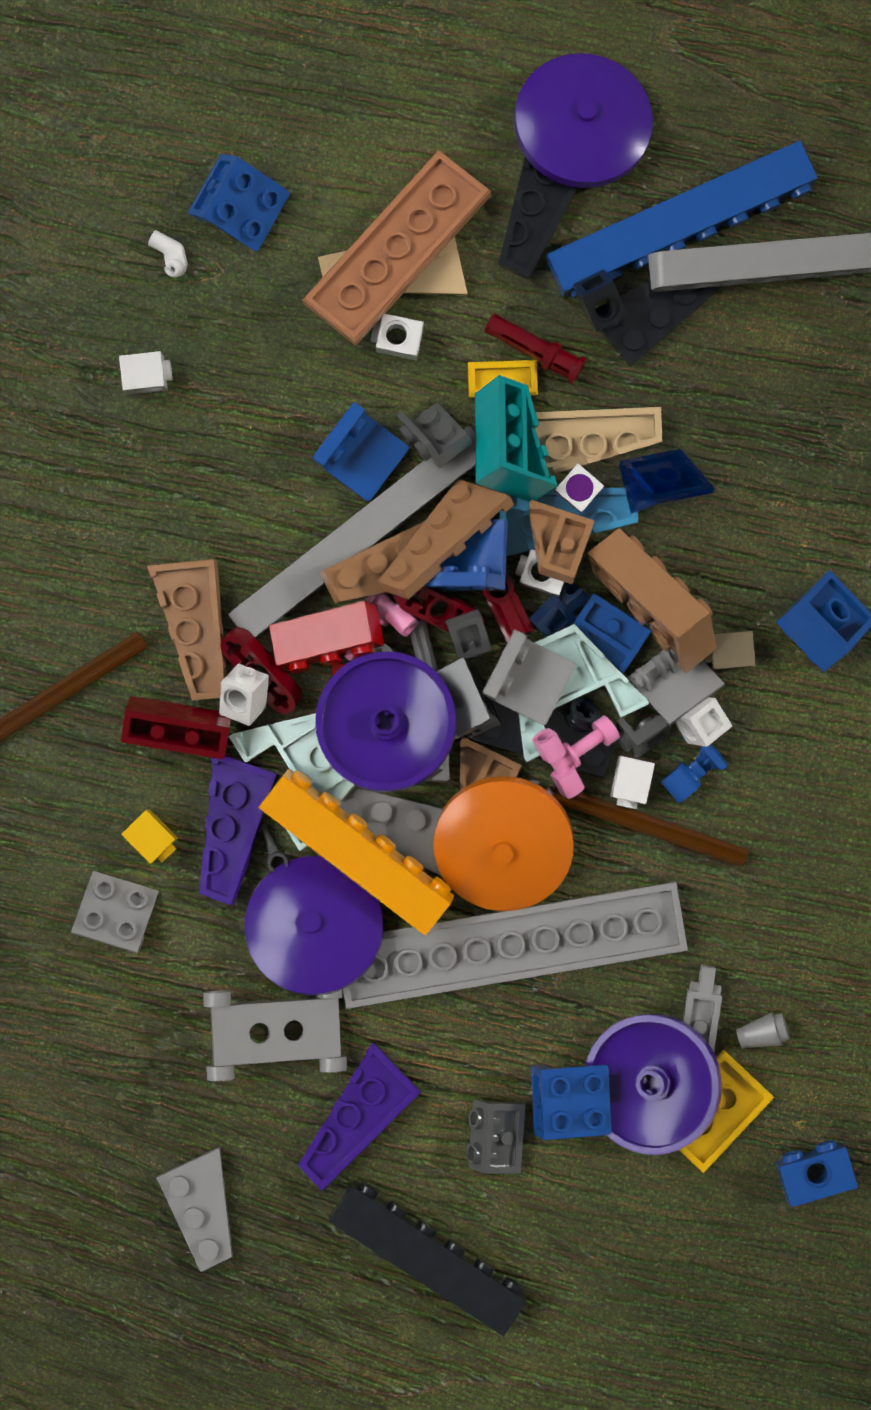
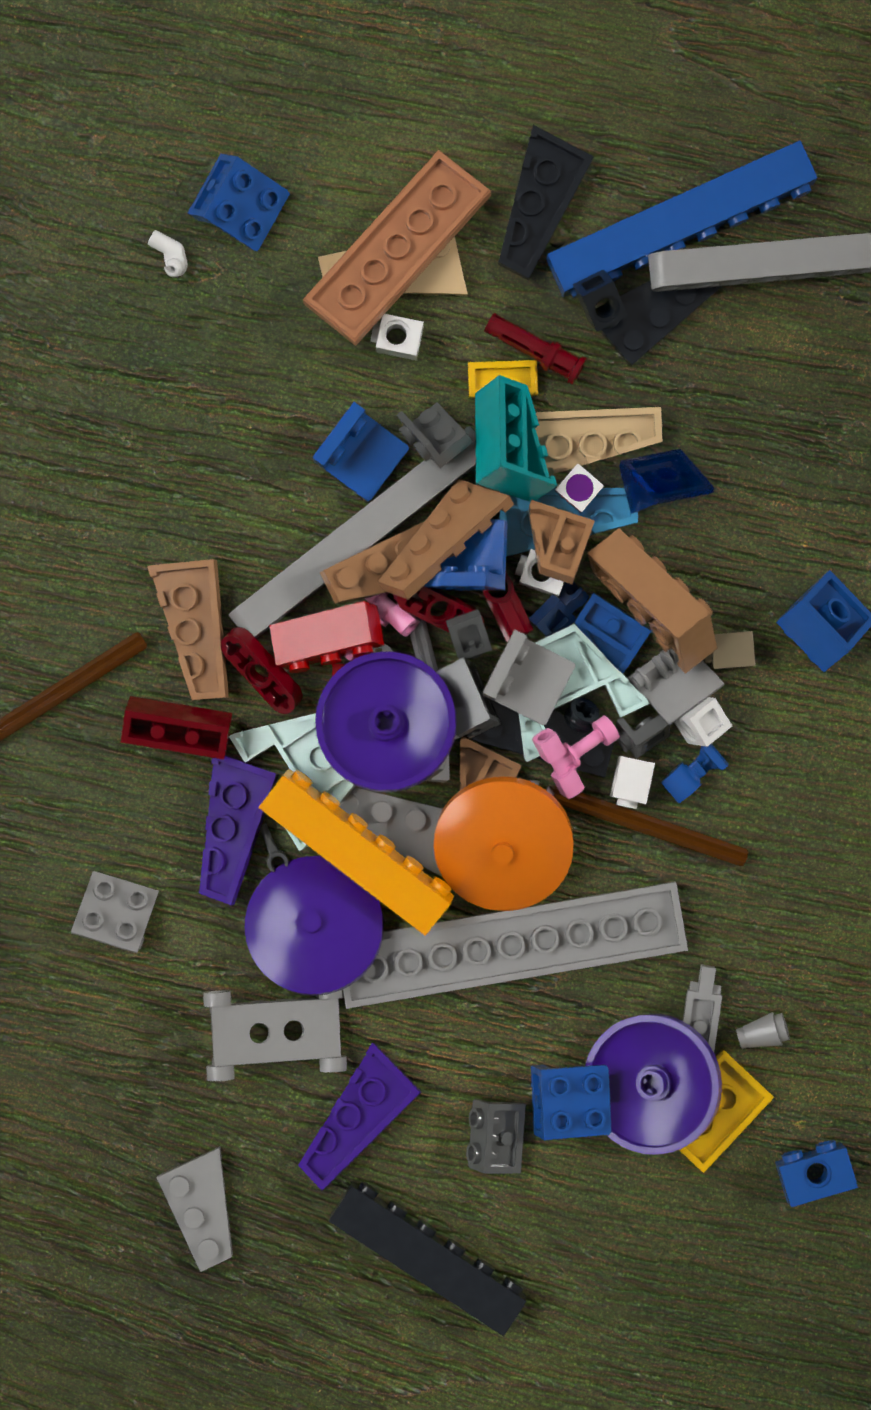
white brick [119,351,172,395] -> none
yellow brick [121,809,178,864] -> none
white brick [219,664,269,726] -> none
dark purple dish [514,53,653,188] -> none

